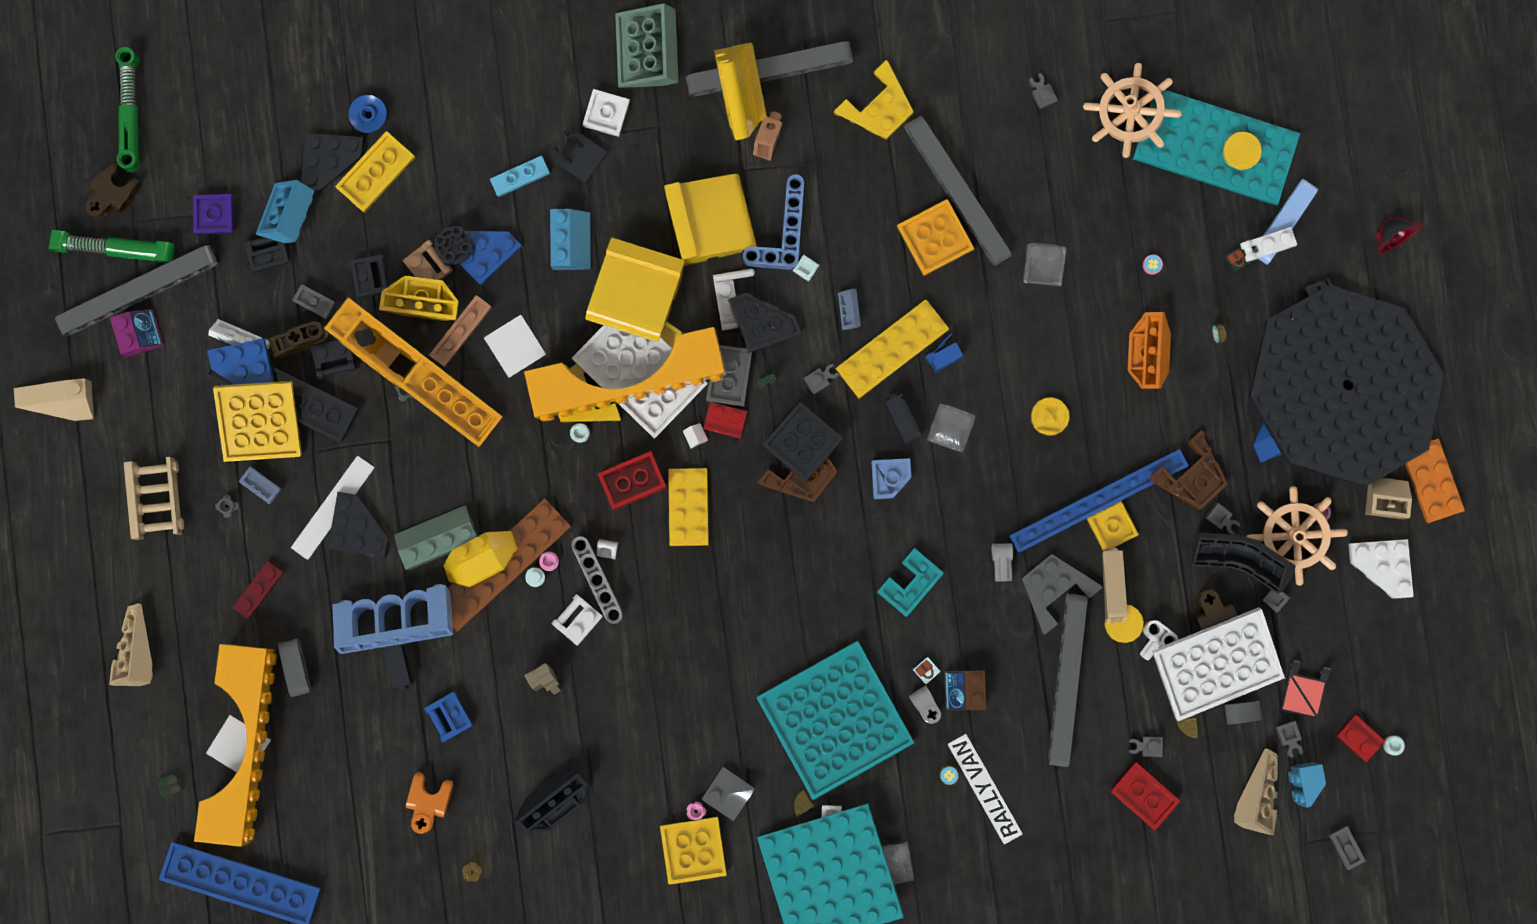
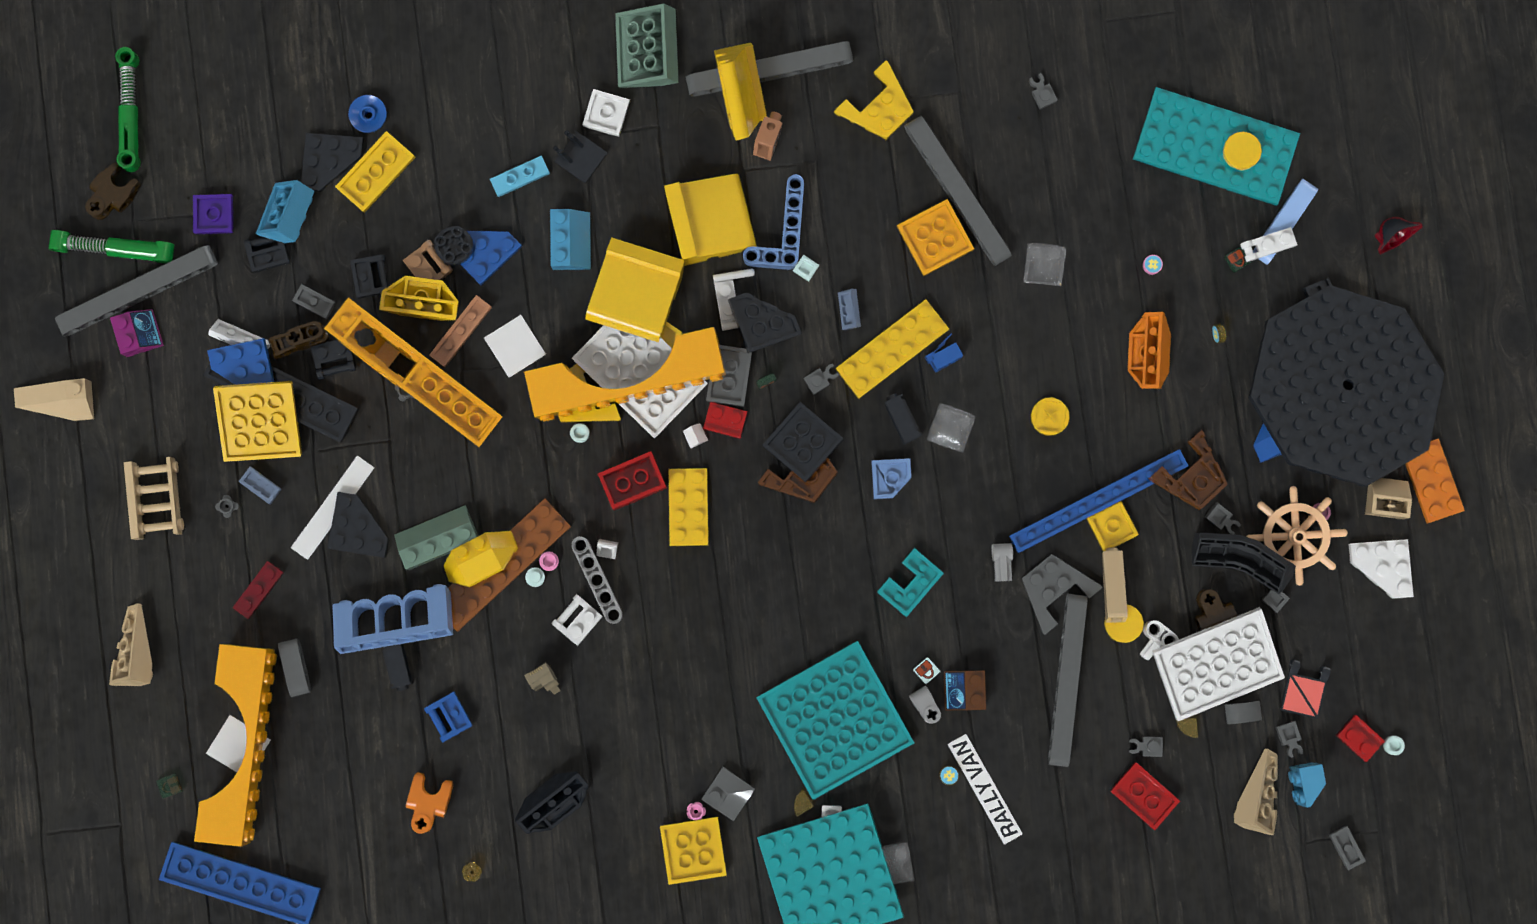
light nougat piece [1083,63,1182,158] -> none

